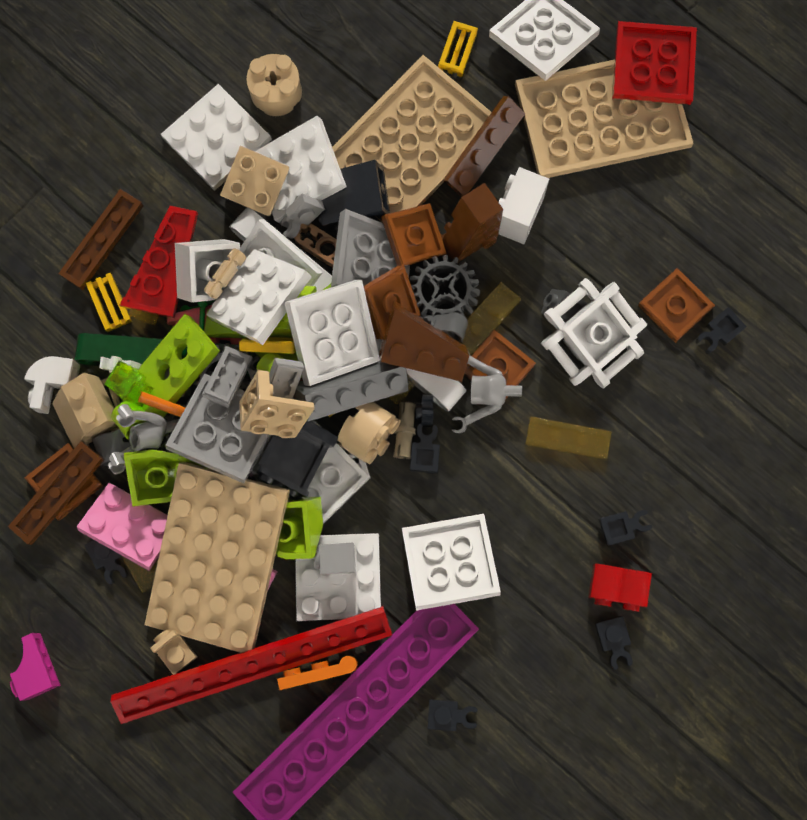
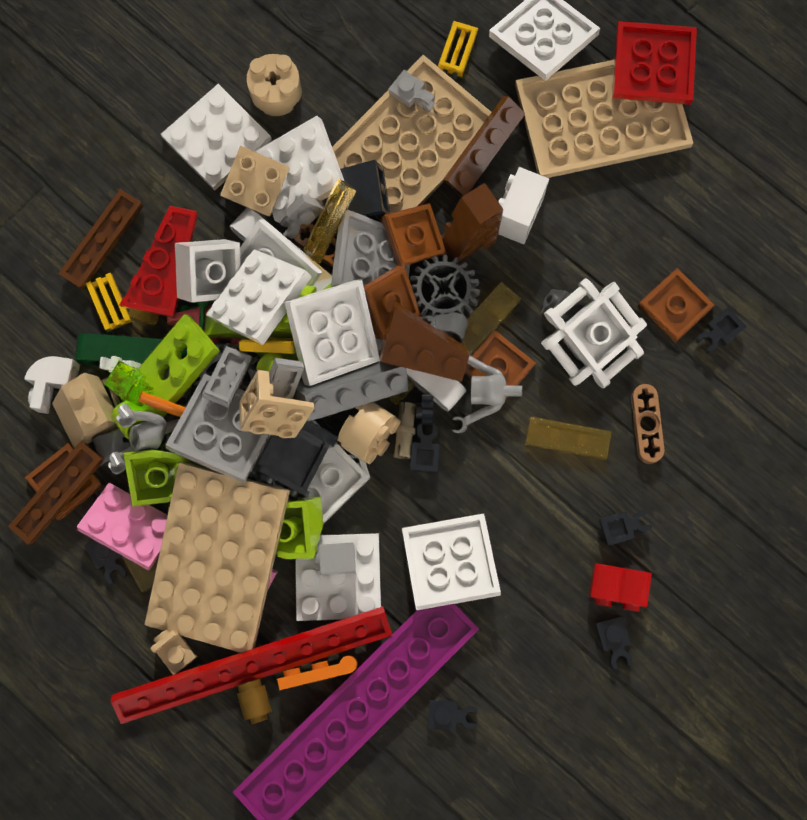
dark pink arch [10,633,61,701] -> none
tan axle [204,248,246,299] -> none
none -> pearl gold brick [237,679,272,724]
none -> clear yellow tile [303,179,356,263]
none -> light grey plate [388,70,435,112]
none -> medium nougat beam [631,384,664,464]

